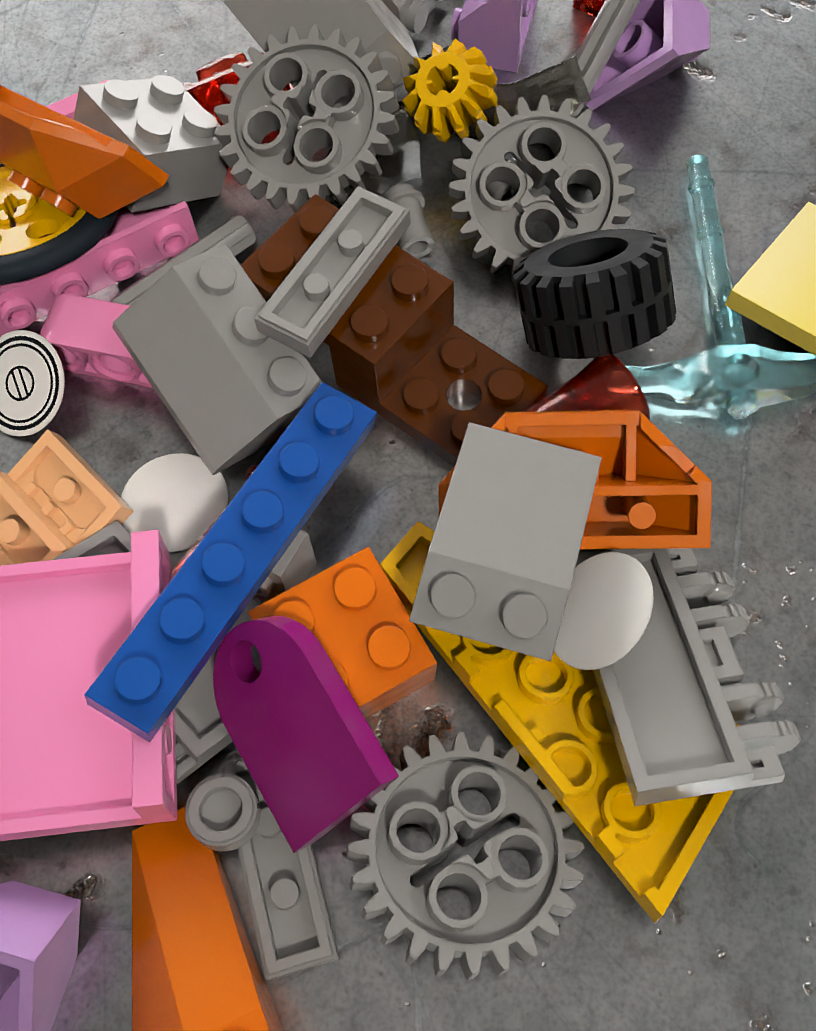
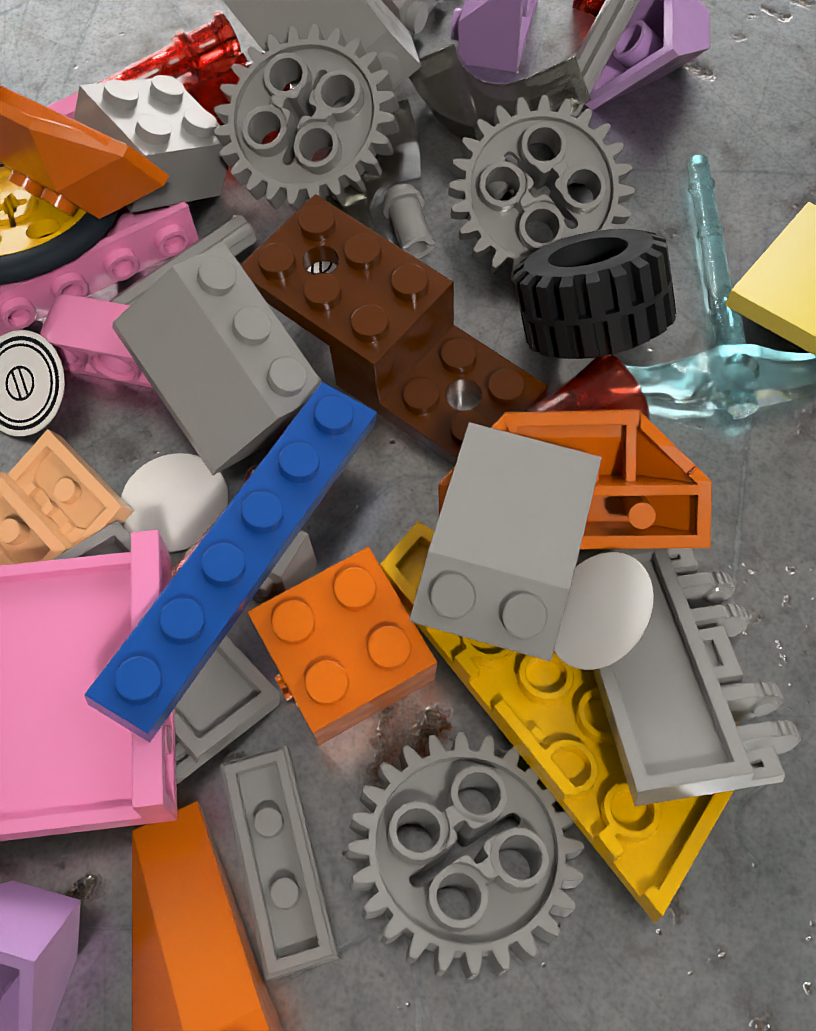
light grey tile [185,774,261,852] -> none
magenta tile [213,616,399,853] -> none
light grey tile [254,186,411,358] -> none
yellow gear [403,38,498,144] -> none
none -> clear red pin [92,10,241,84]

